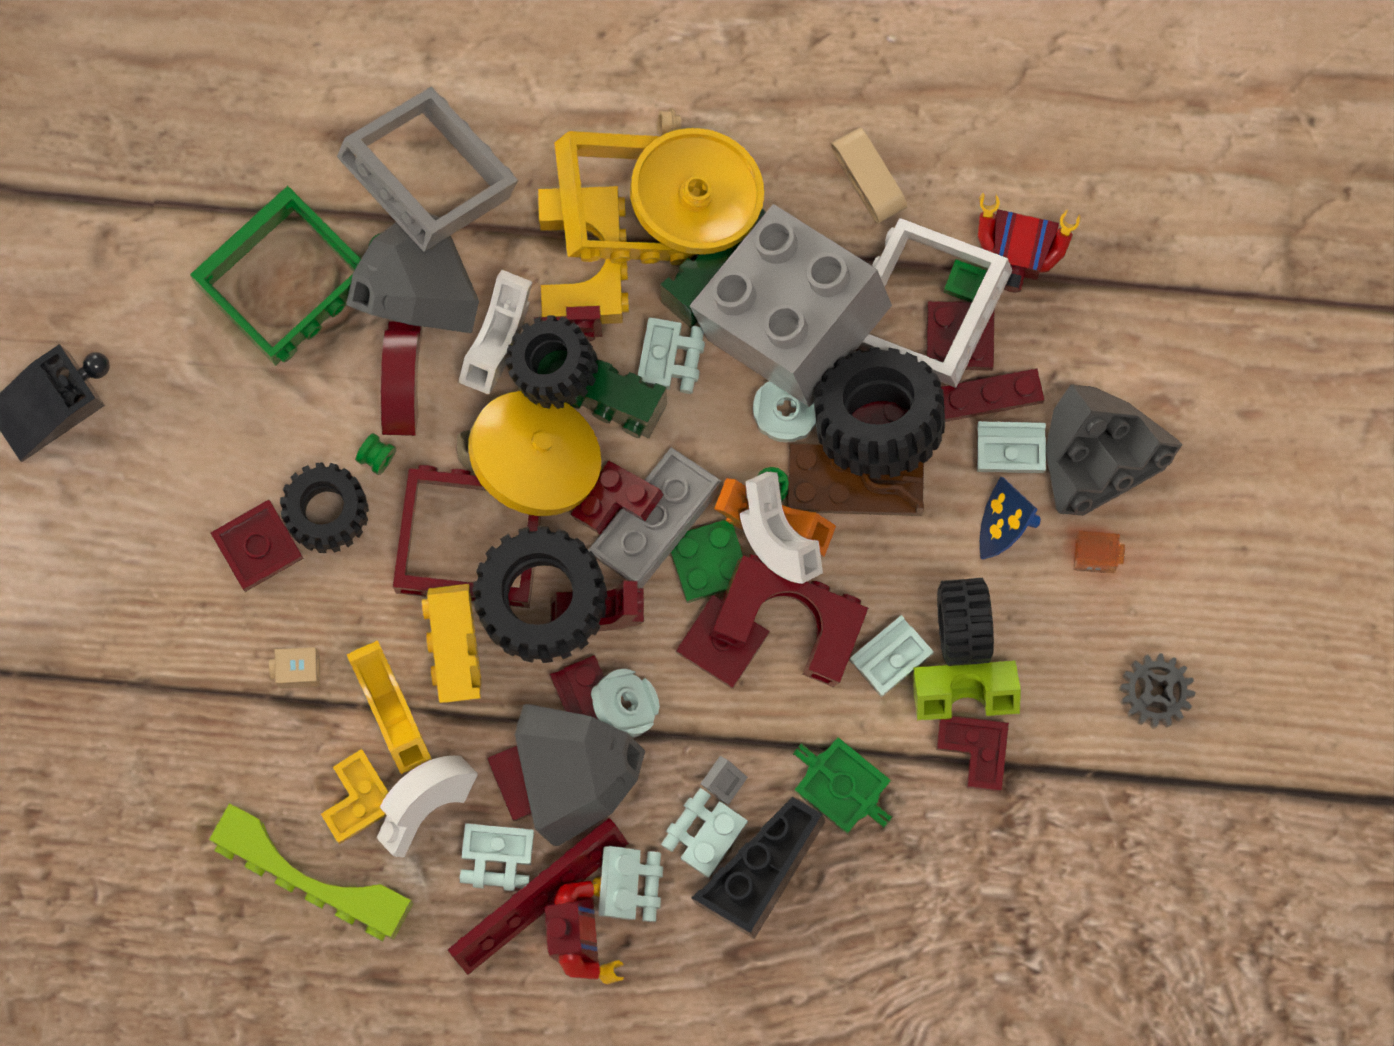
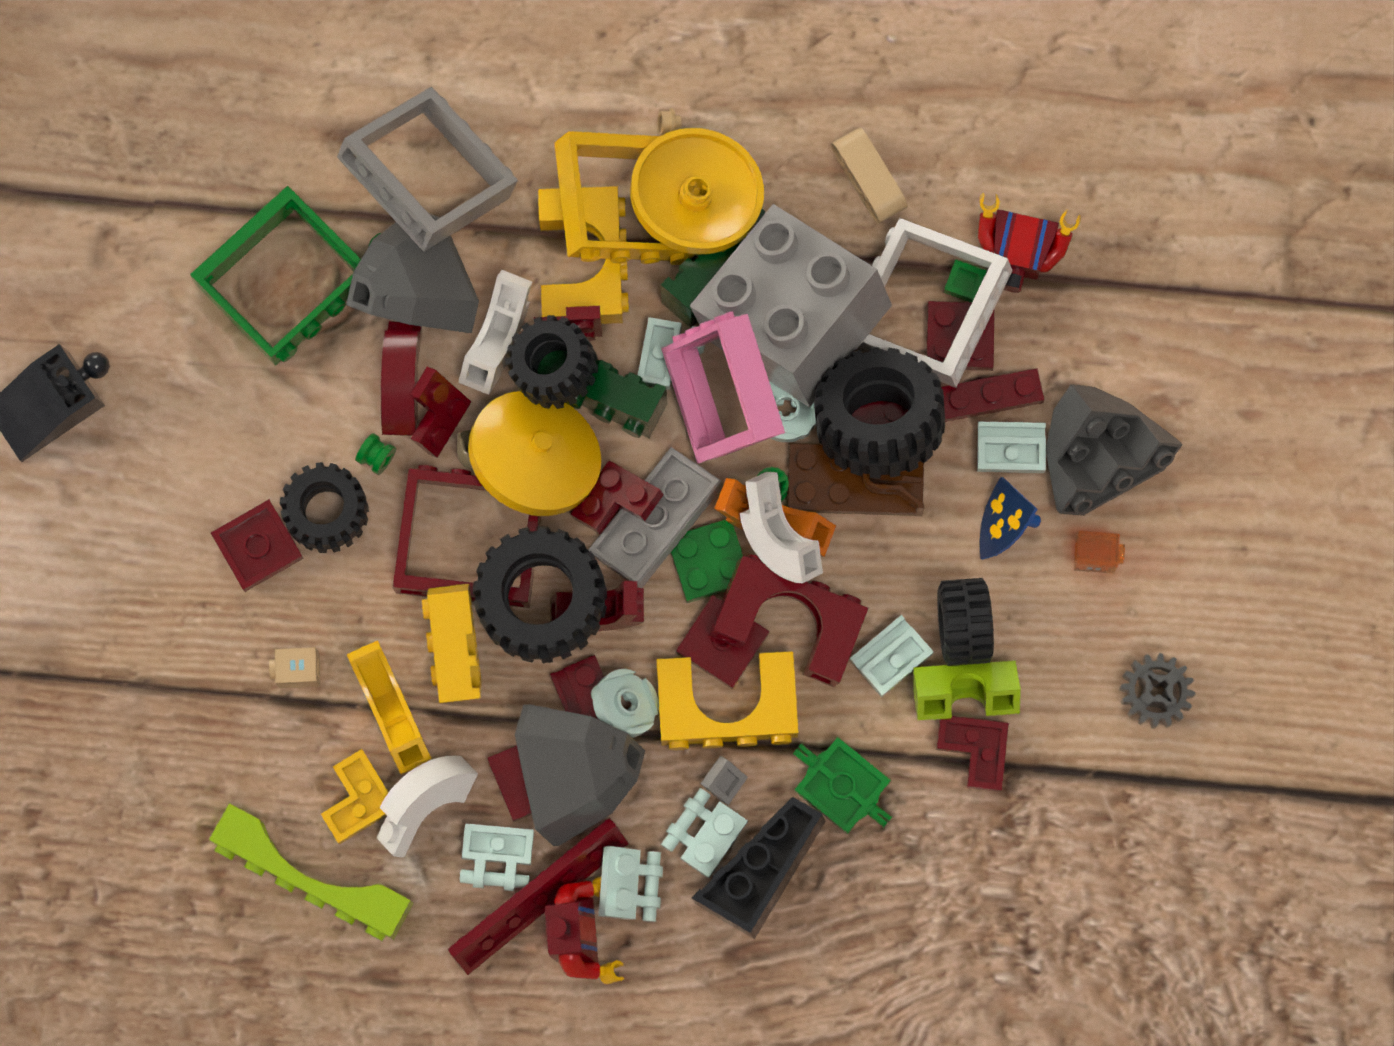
none -> dark red plate [410,366,472,458]
none -> yellow arch [657,651,799,751]
none -> bright pink window [661,311,785,464]

